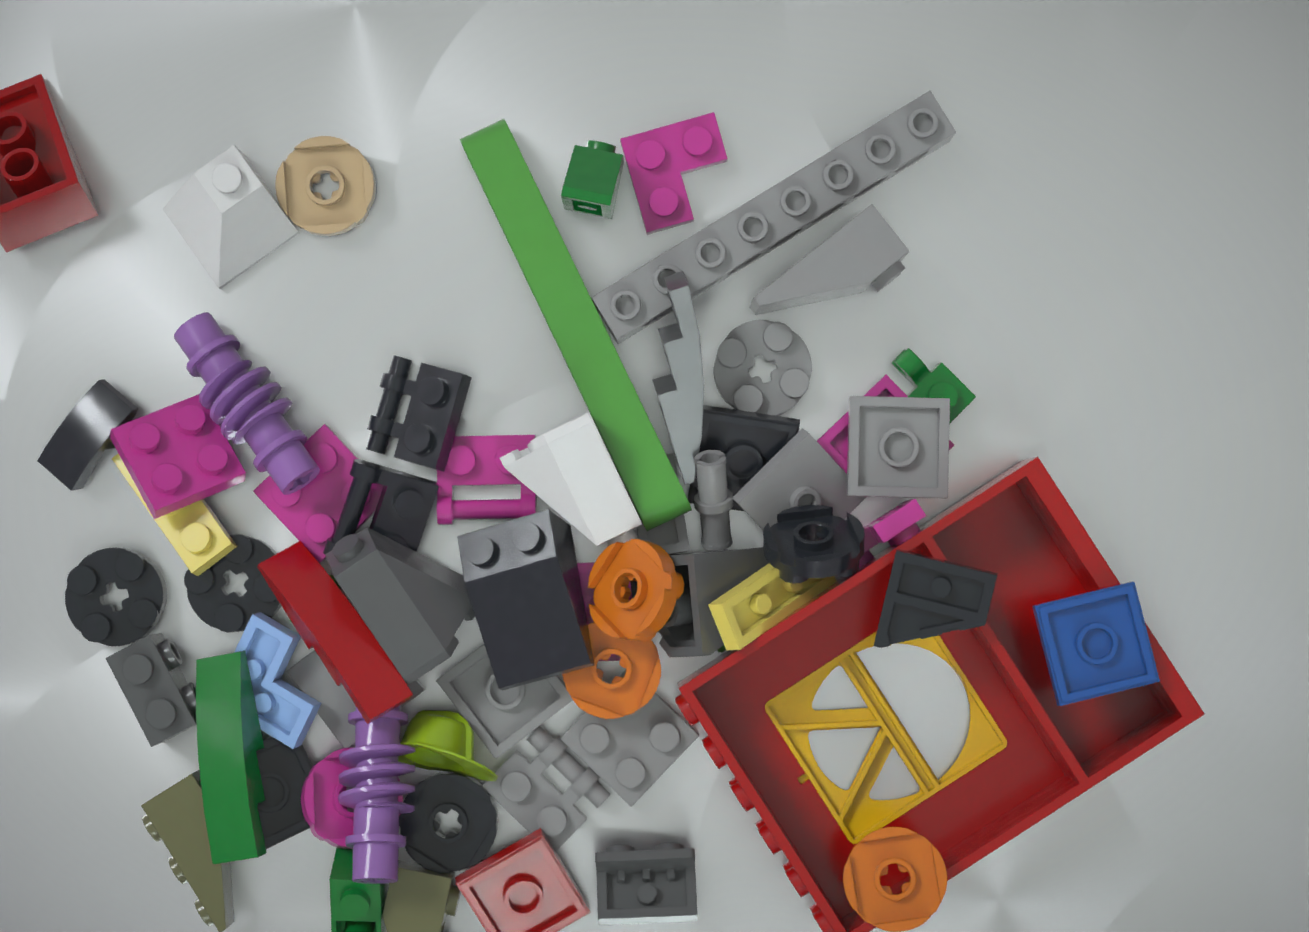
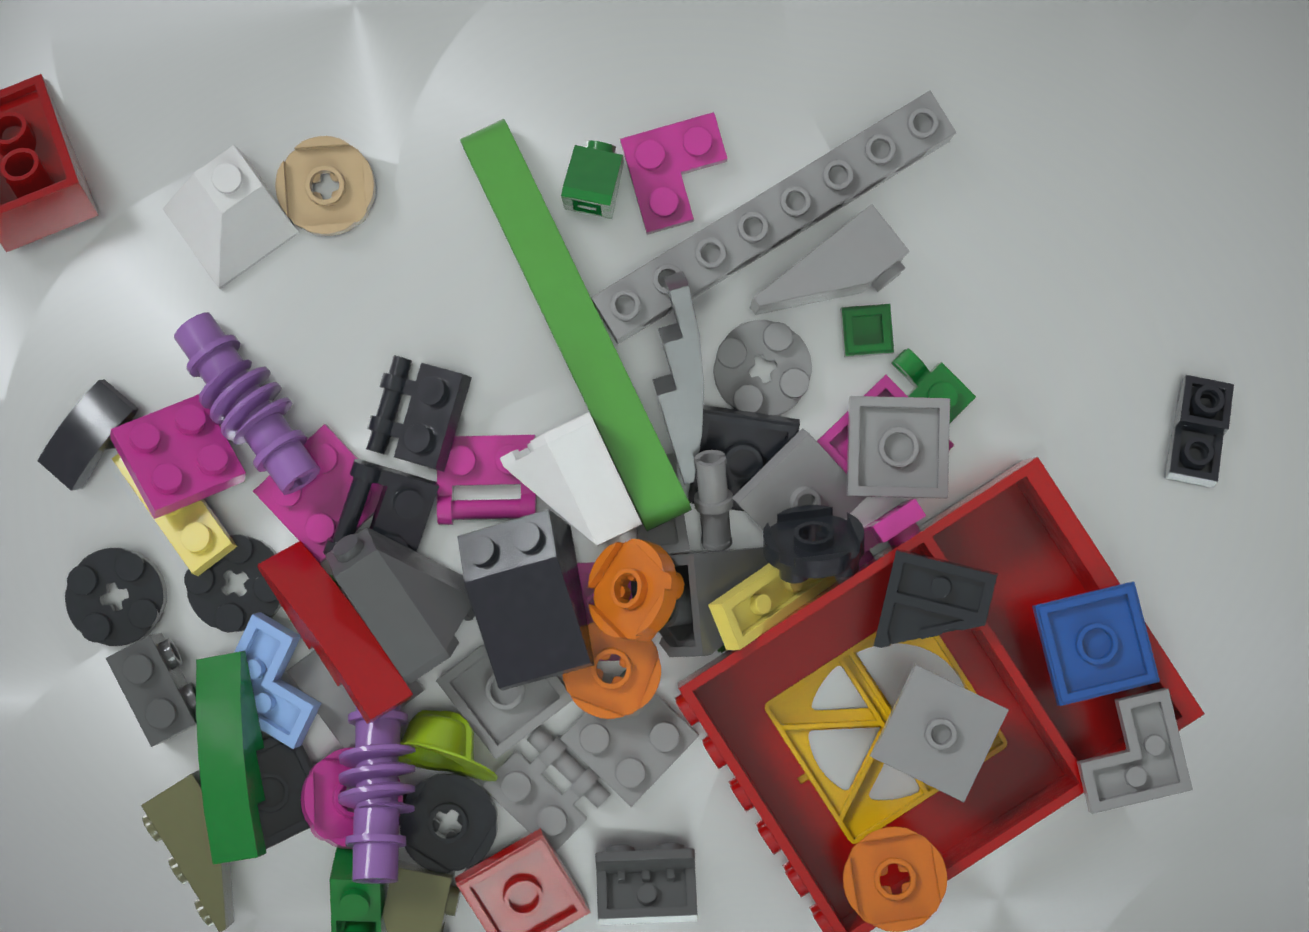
none -> green tile [840,304,894,357]
none -> light grey plate [870,664,1008,802]
none -> light grey plate [1077,688,1193,814]
none -> black slope [1165,375,1234,487]

